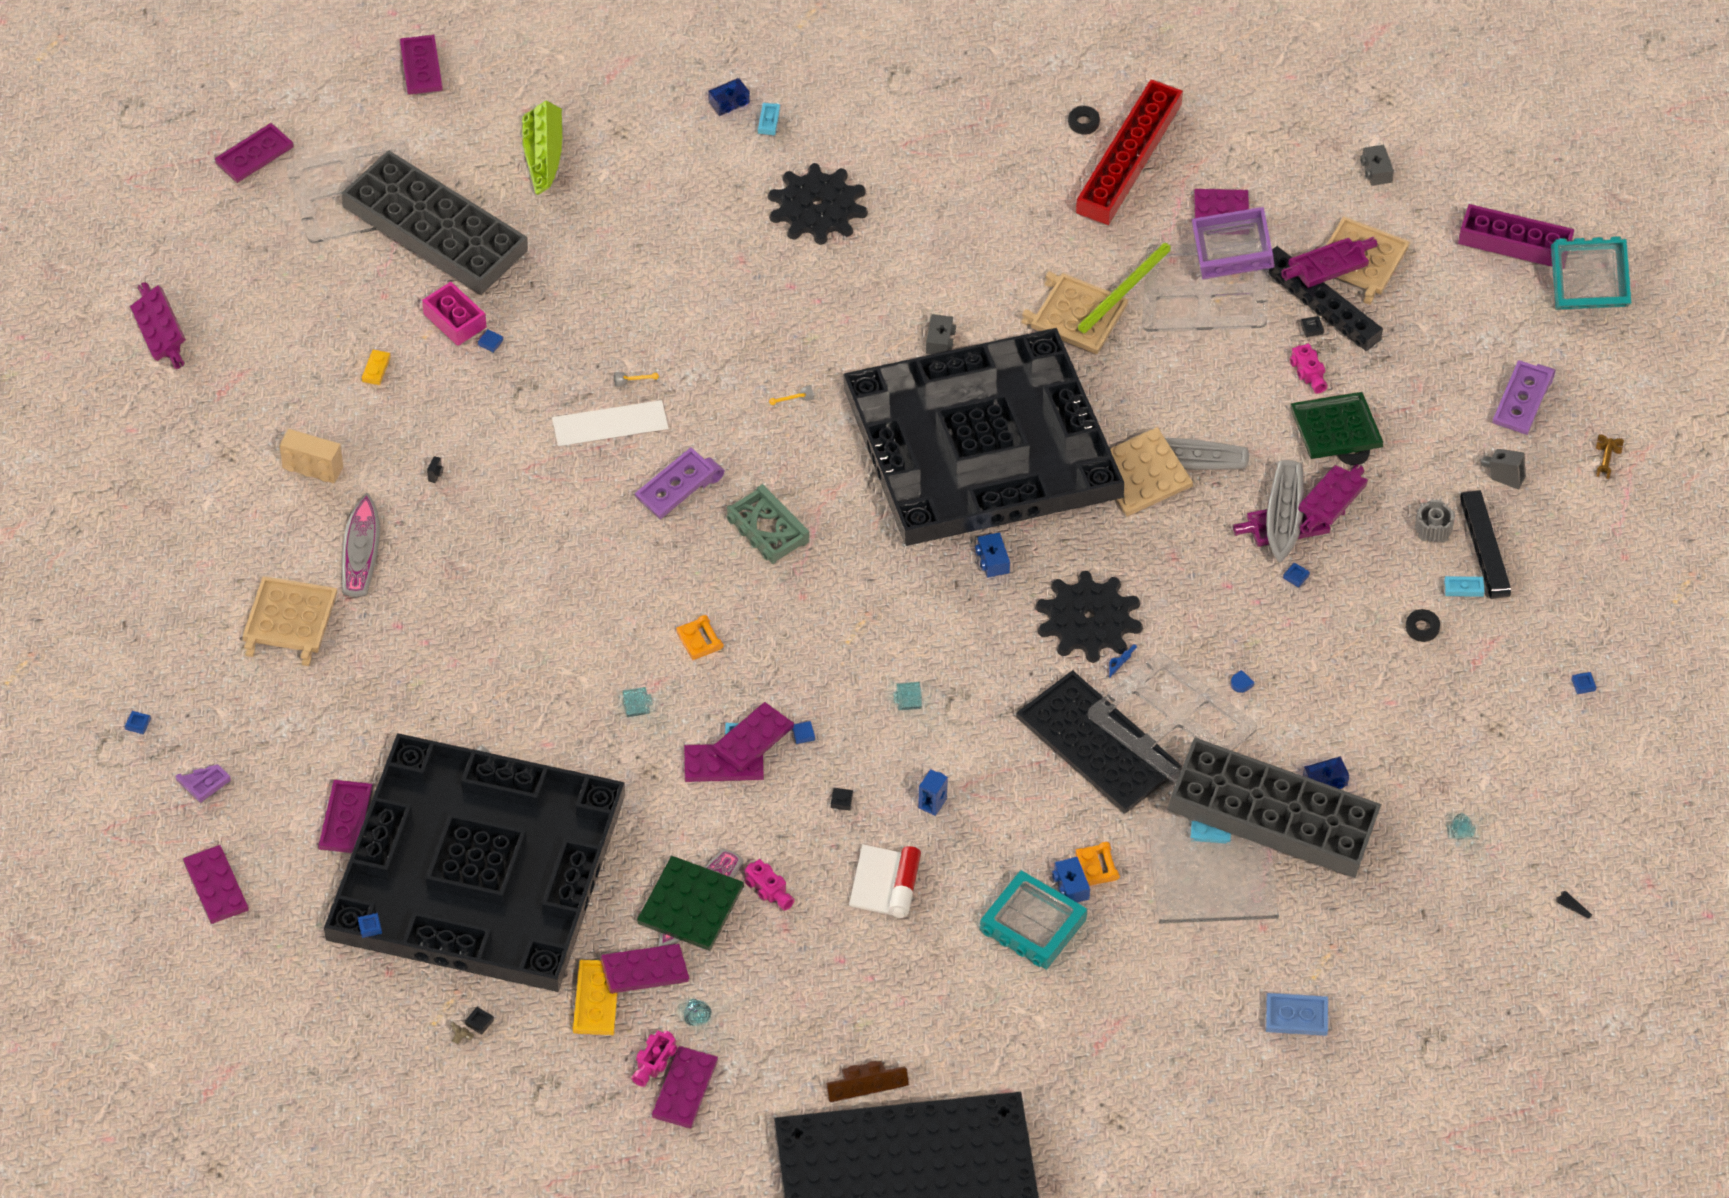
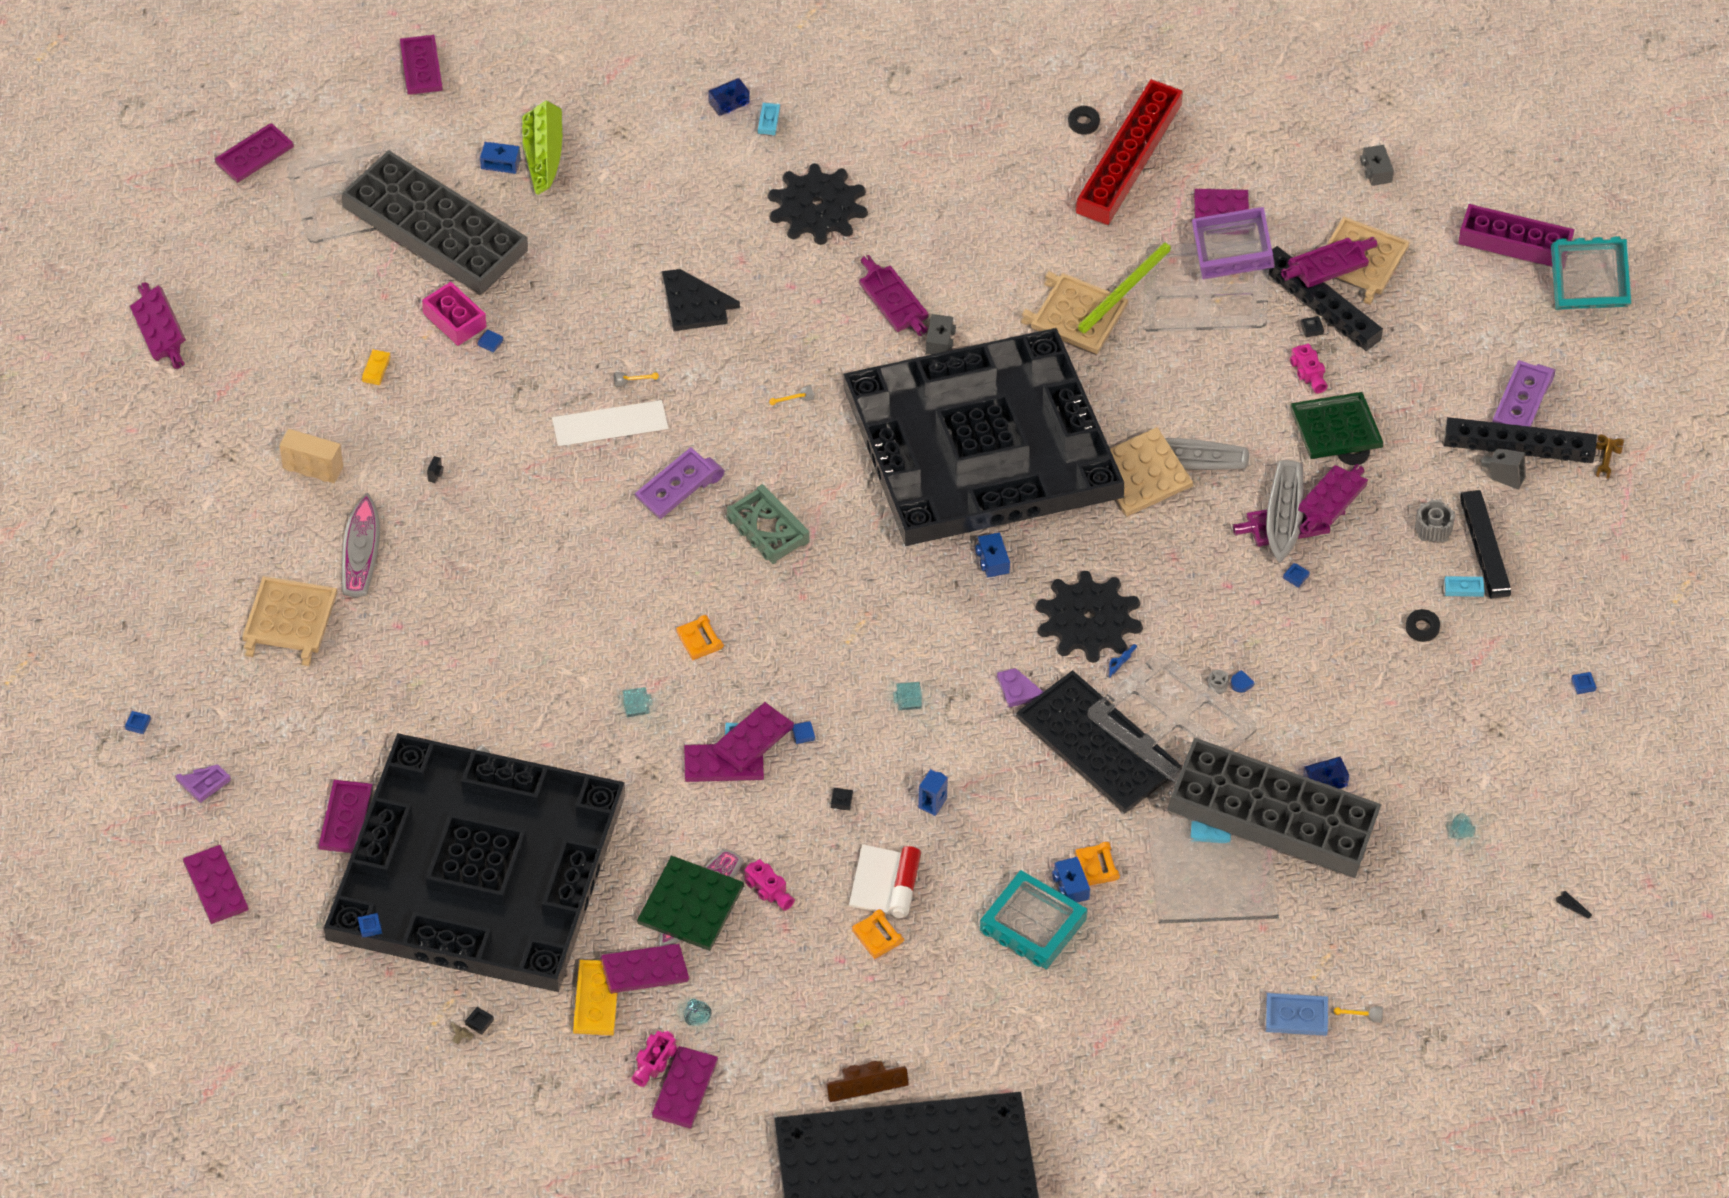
none -> blue brick [480,142,521,174]
none -> black wing [662,269,740,331]
none -> light orange plate [852,909,904,959]
none -> magenta plate [859,255,929,336]
none -> medium lavender wing [997,668,1043,708]
none -> light grey wheel [1208,670,1228,694]
none -> hinge [1333,1006,1383,1023]
none -> black brick [1444,417,1597,463]

